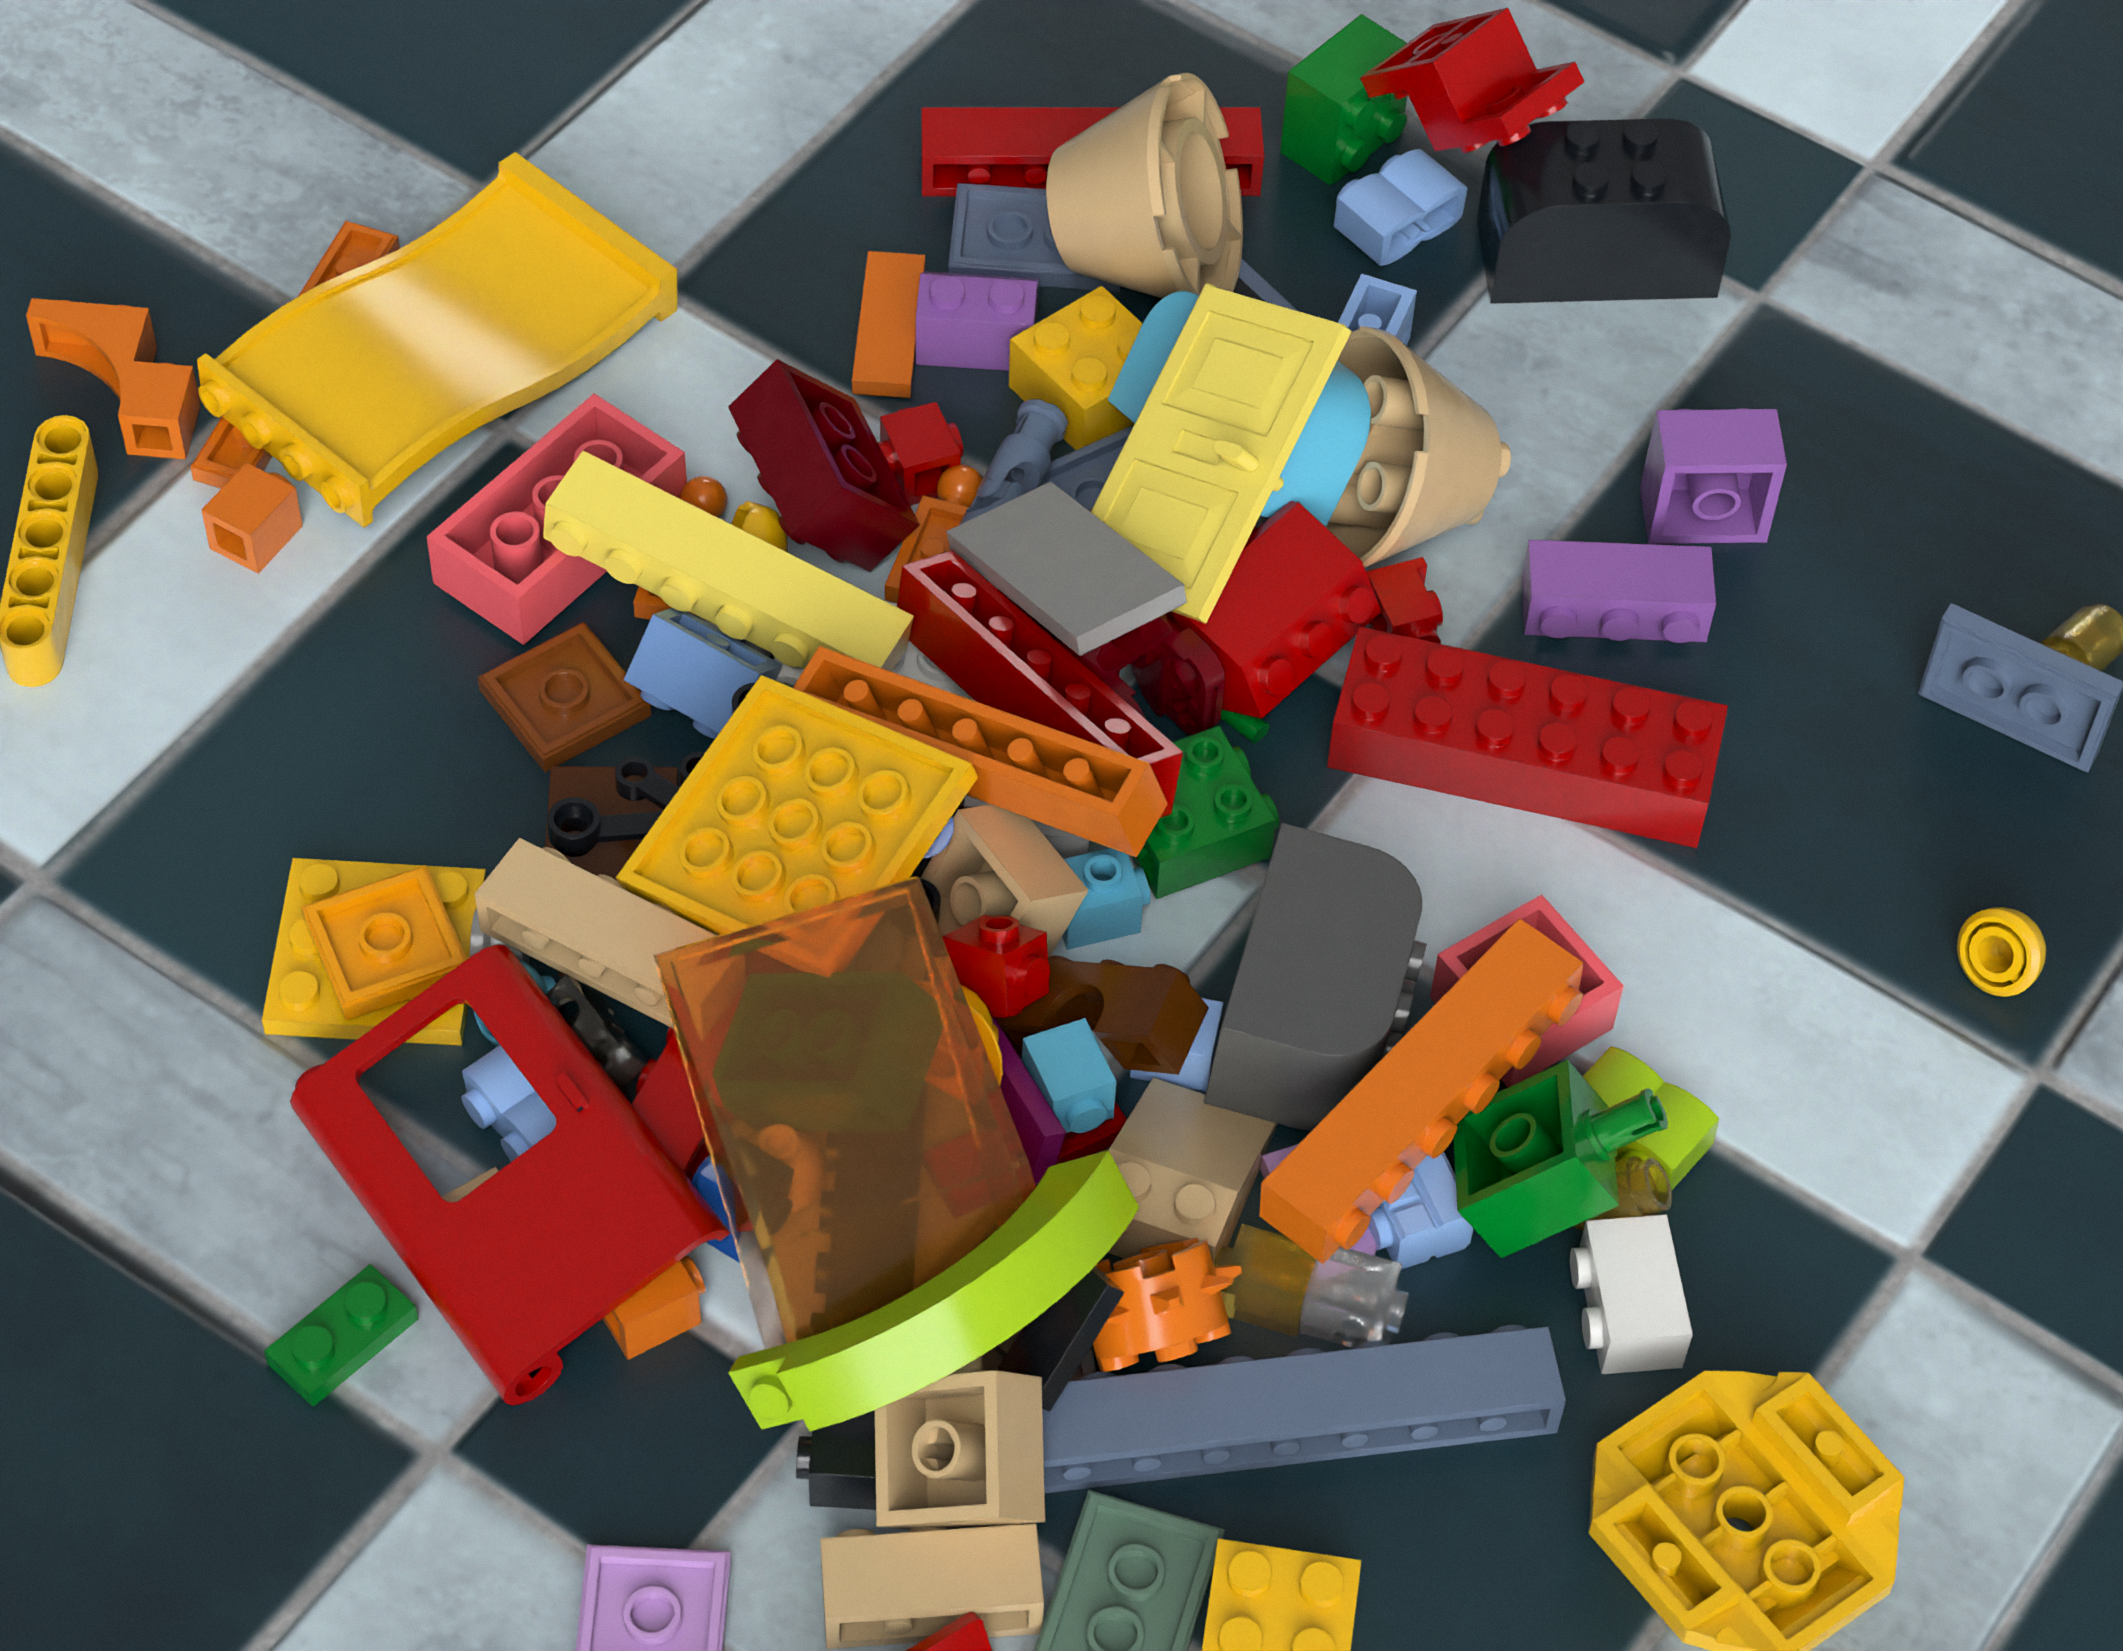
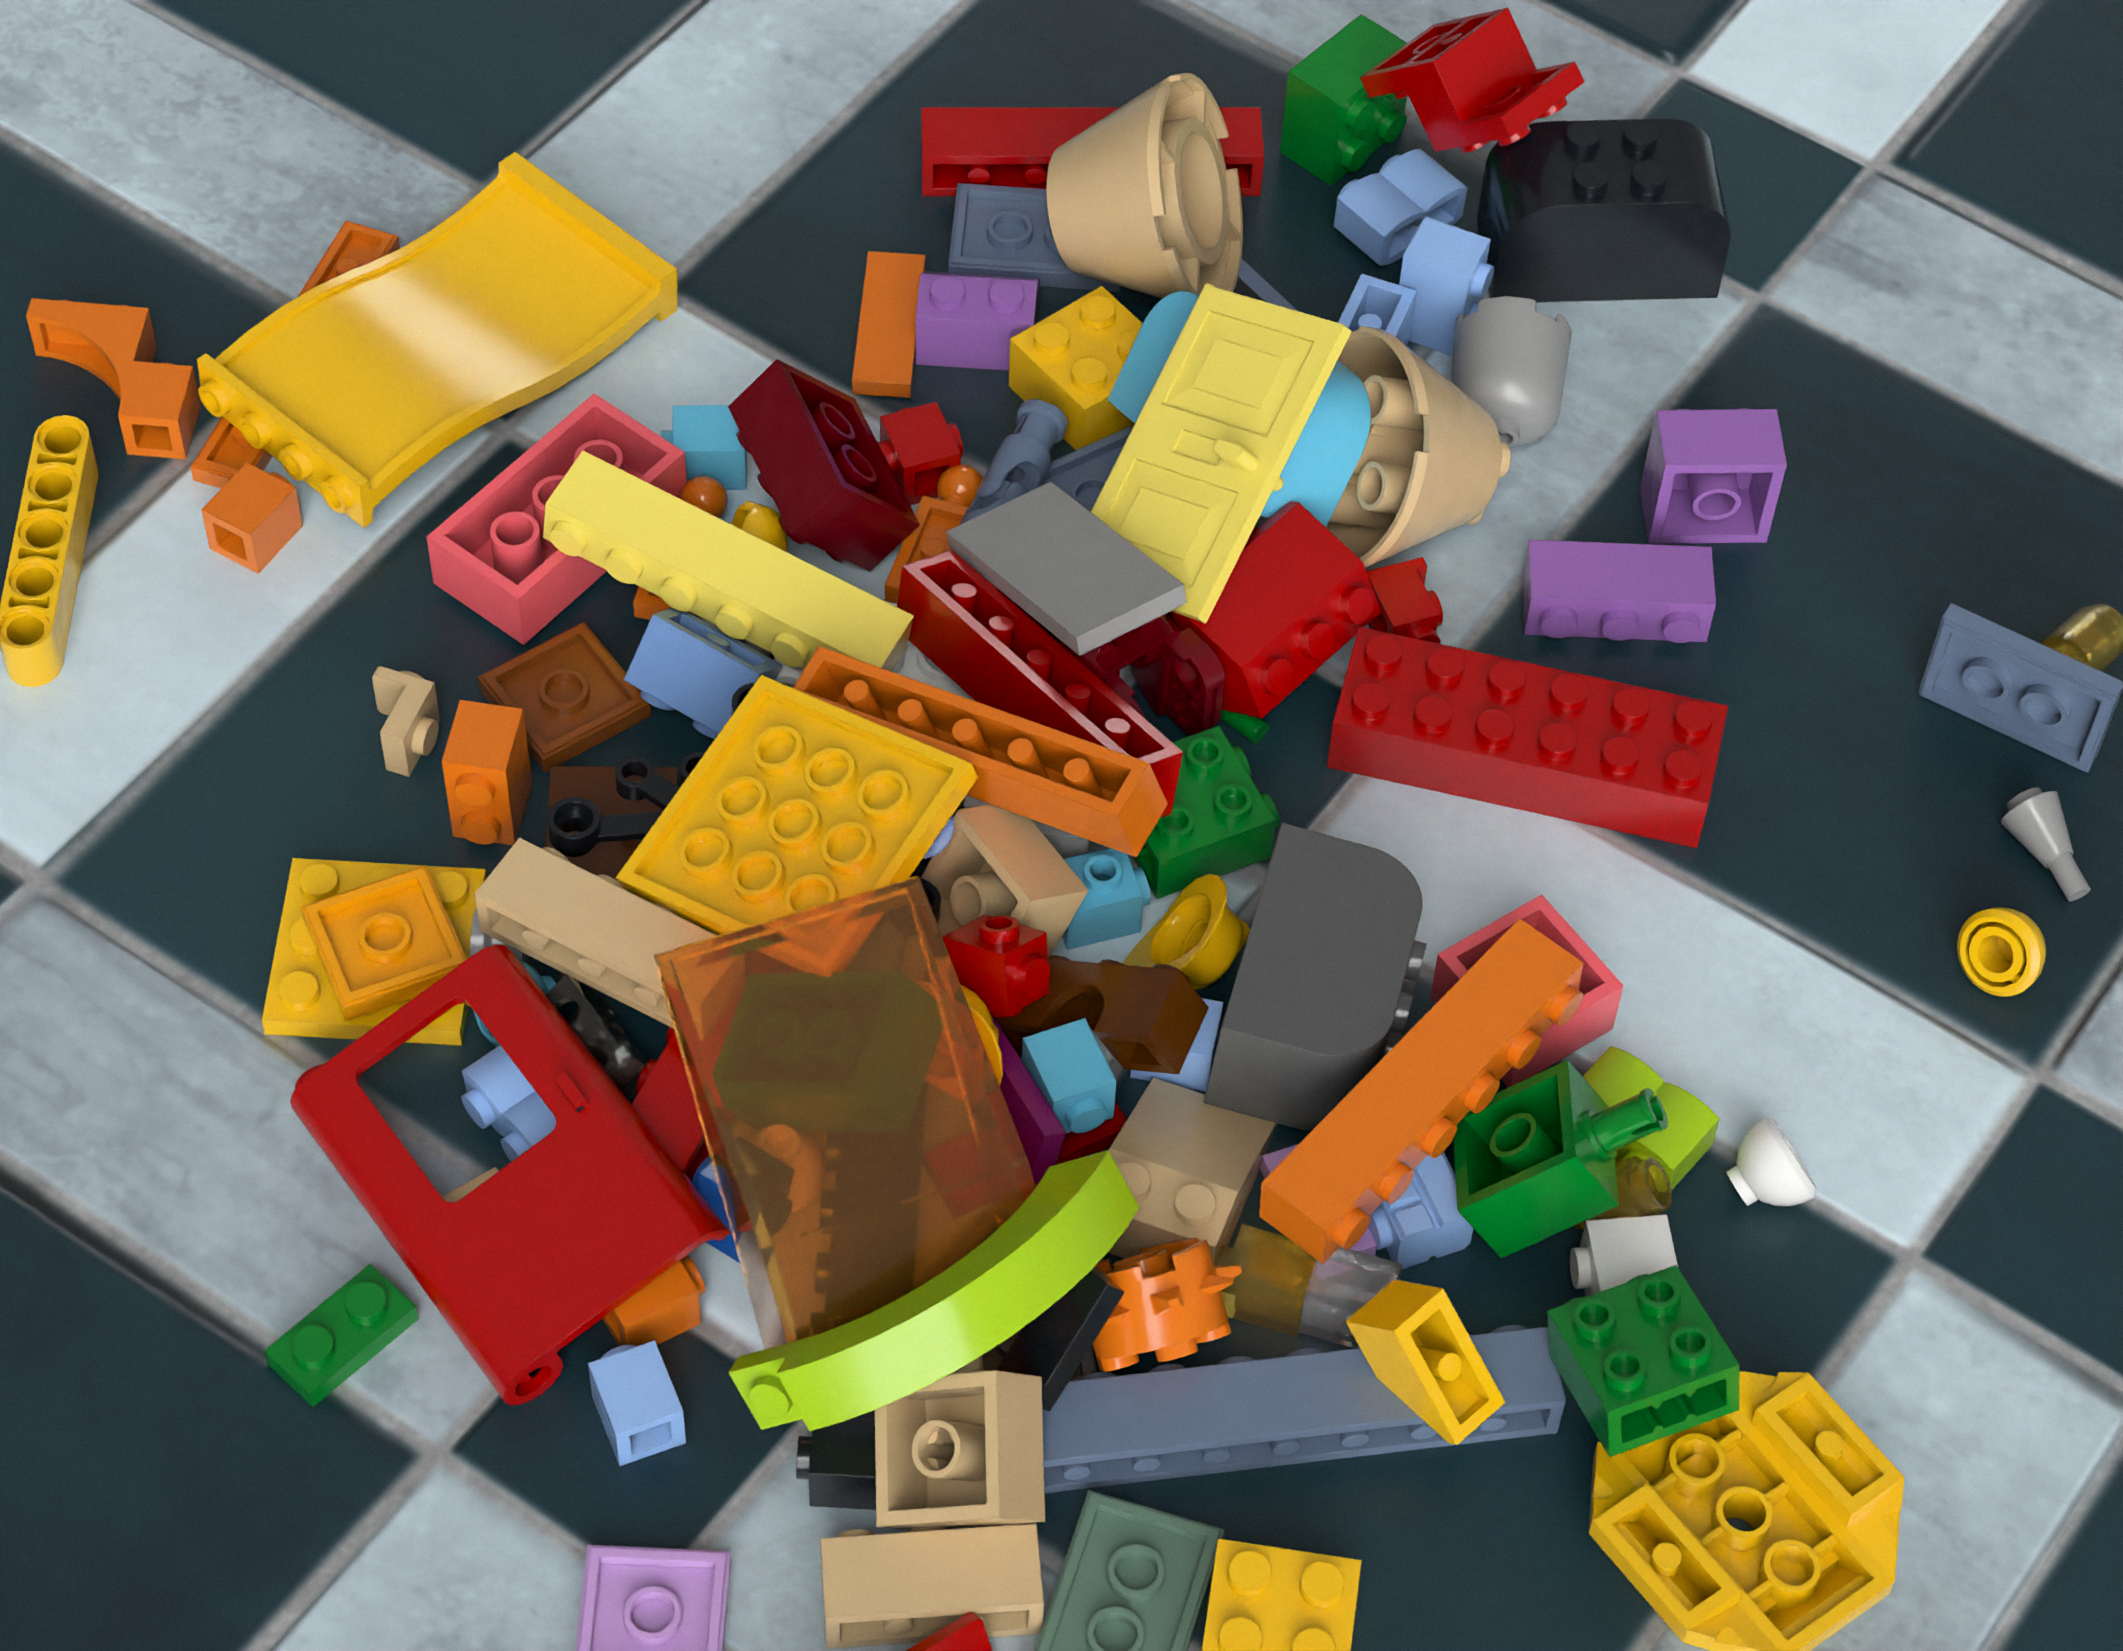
none -> tan bracket [372,666,440,777]
none -> orange brick [442,700,532,845]
none -> light blue brick [588,1340,686,1466]
none -> medium azure brick [661,405,747,490]
none -> yellow piece [1122,874,1250,990]
none -> yellow slope [1345,1279,1505,1445]
none -> light blue brick [1399,216,1494,356]
none -> light grey cylinder [1451,296,1572,448]
none -> green brick [1547,1265,1739,1457]
none -> white brick [1726,1117,1817,1206]
none -> light grey cone [2001,787,2091,902]

